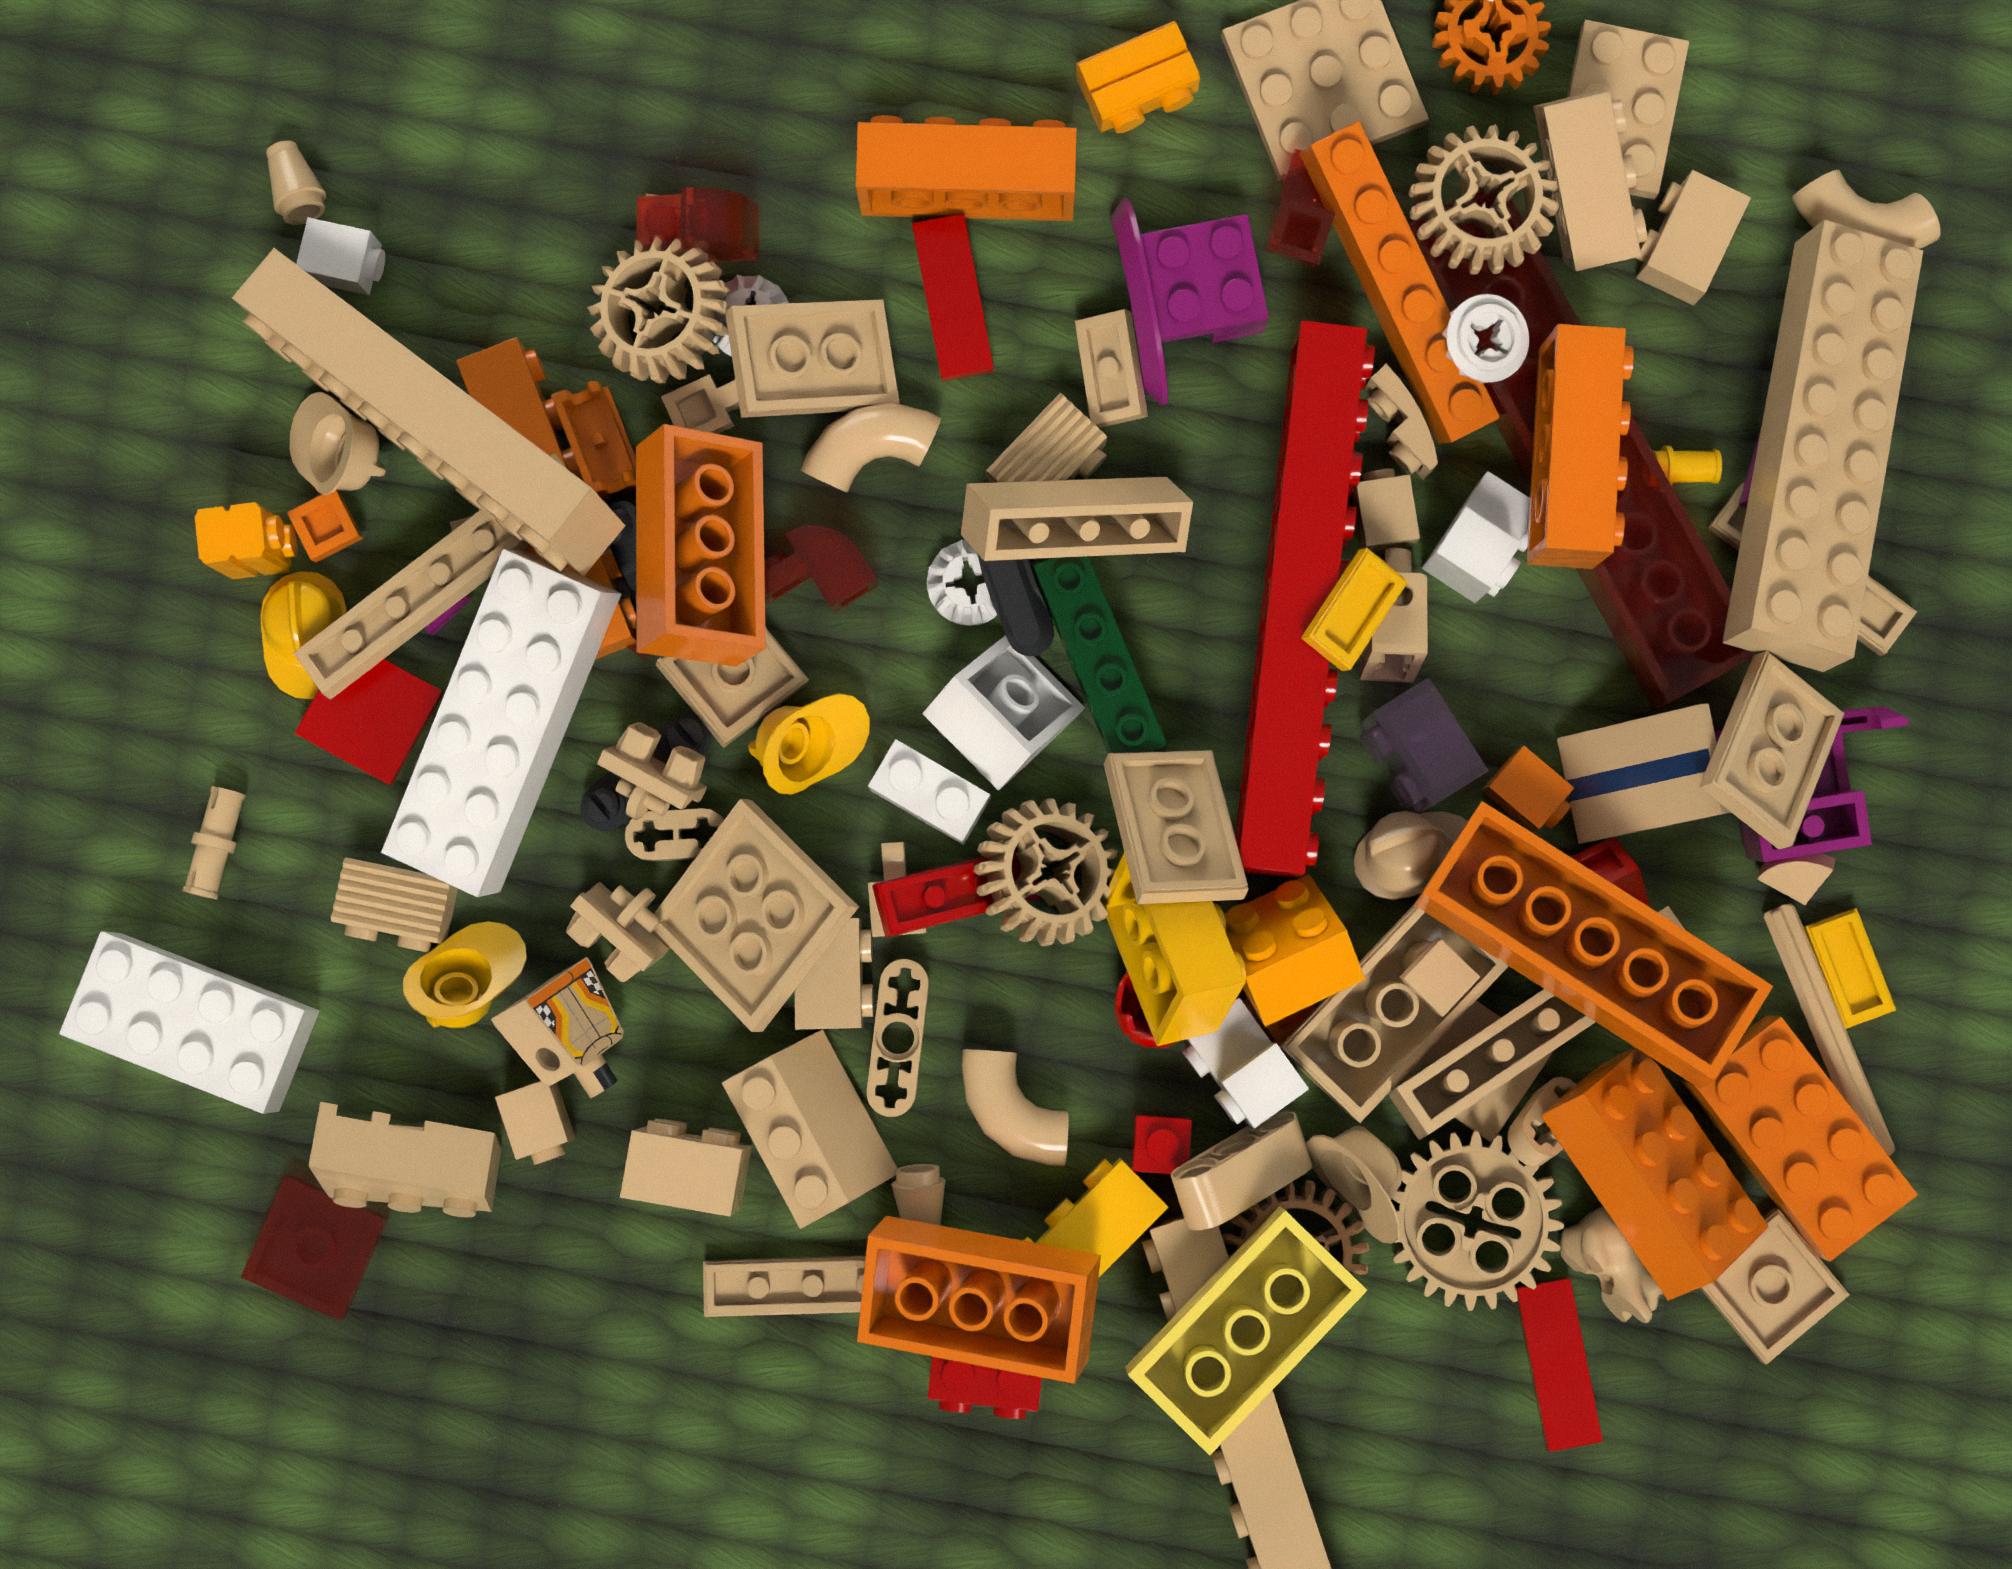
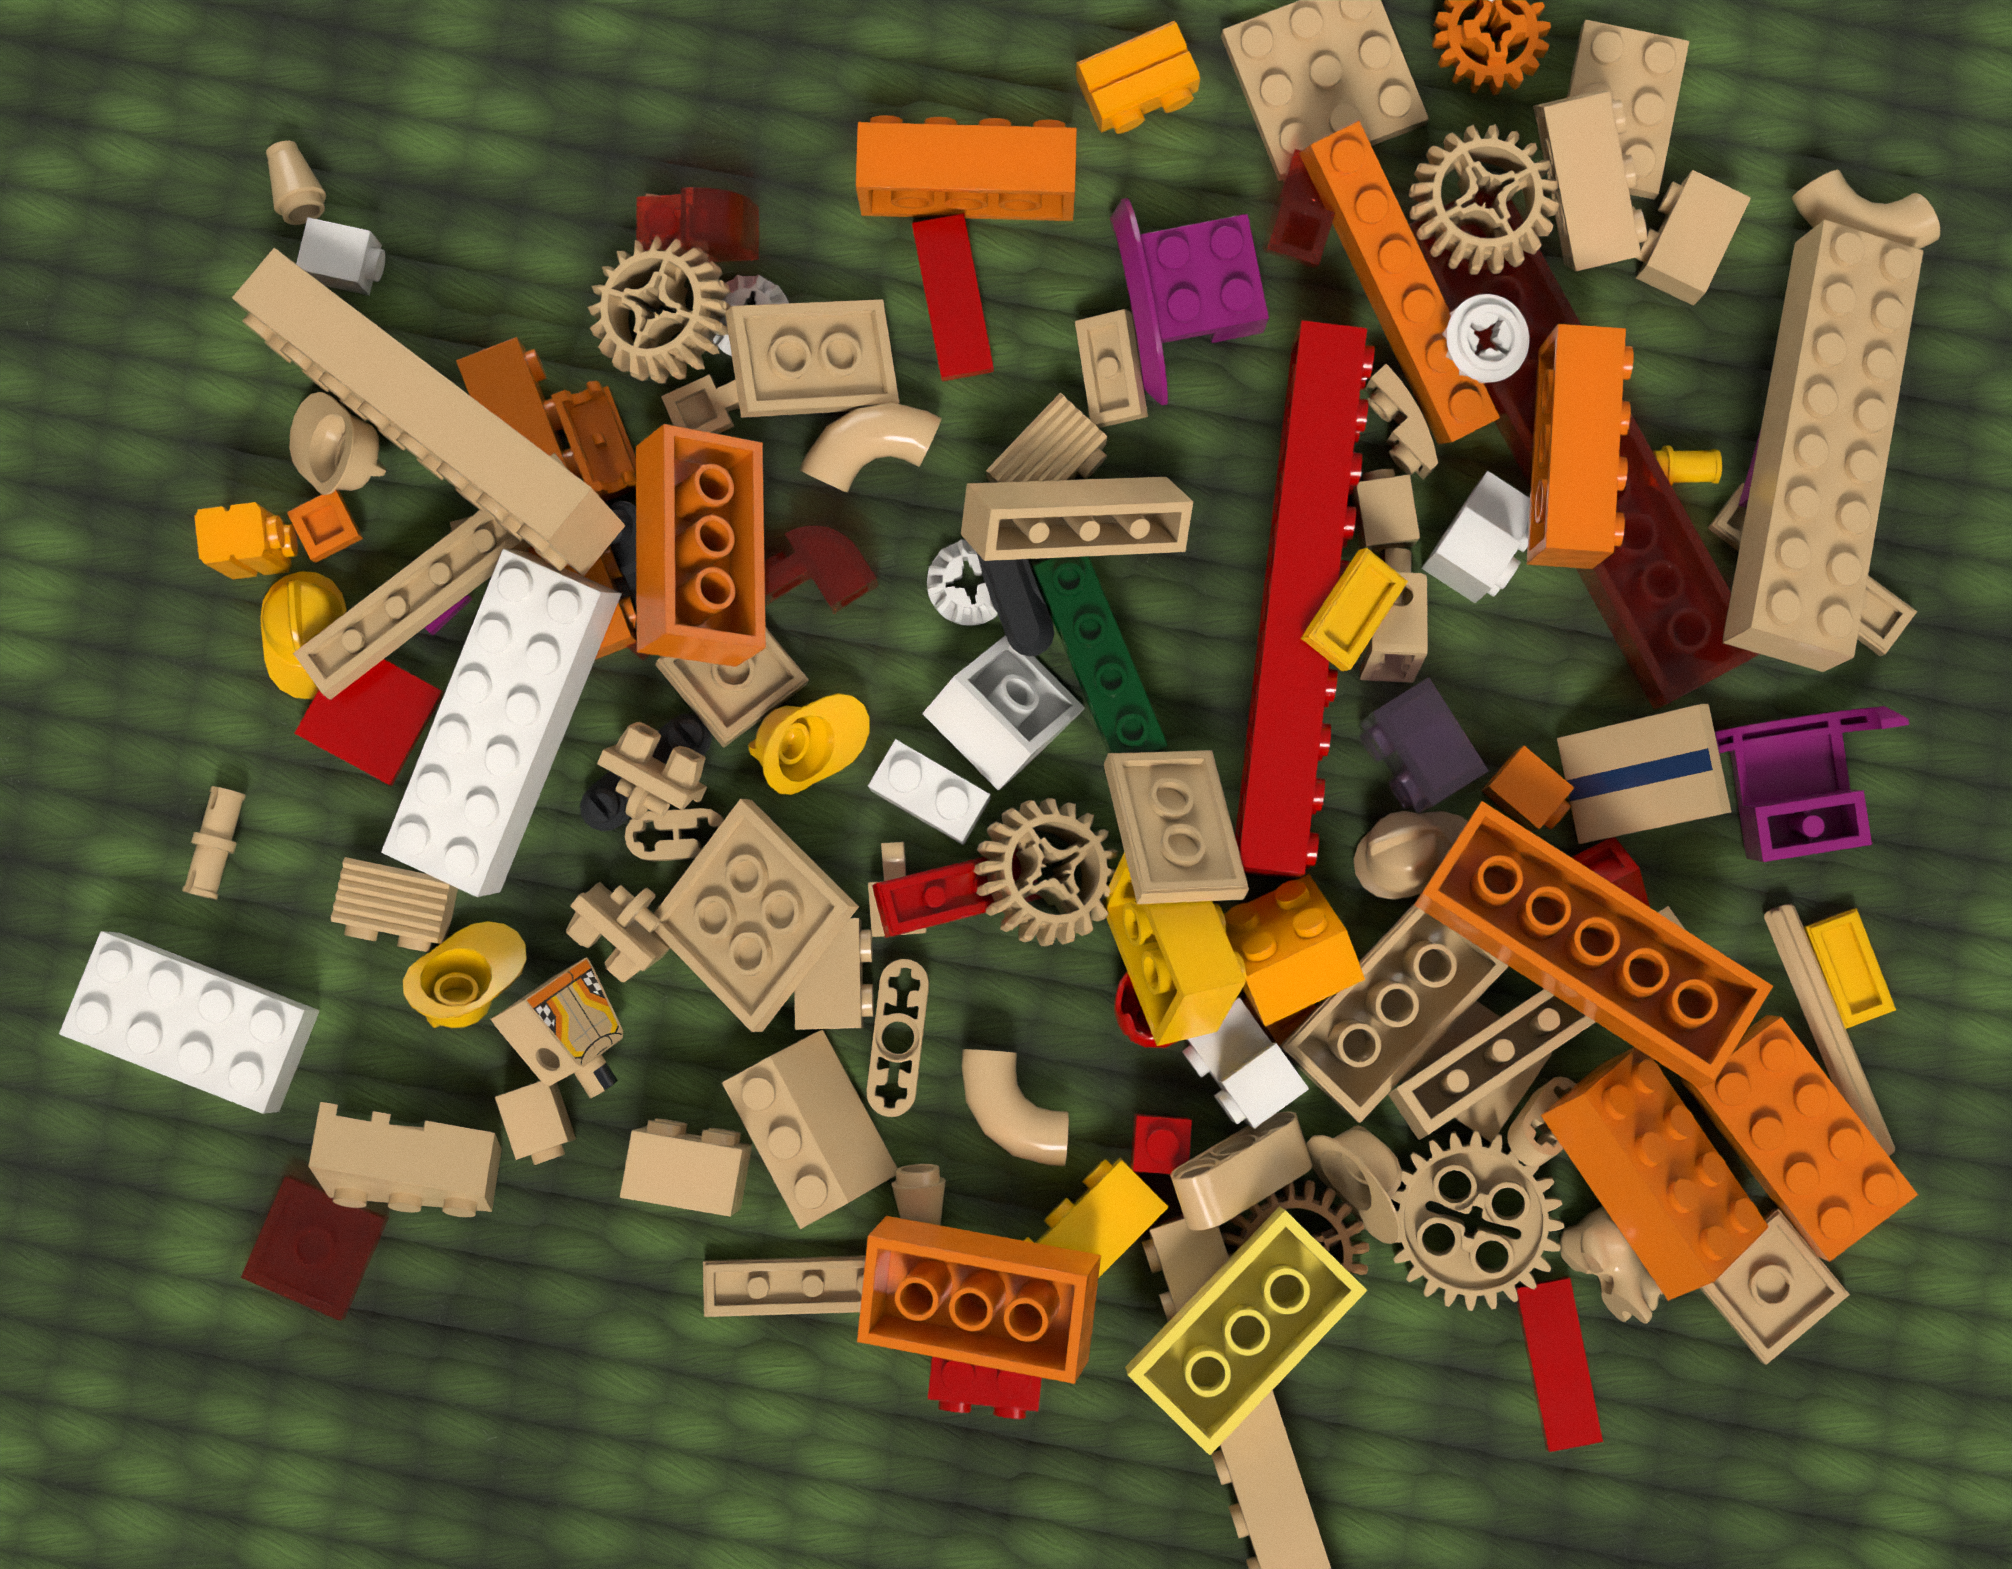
tan tile [1399,938,1480,1017] -> none
tan tile [1699,650,1844,850] -> none
tan tile [1757,853,1836,905] -> none

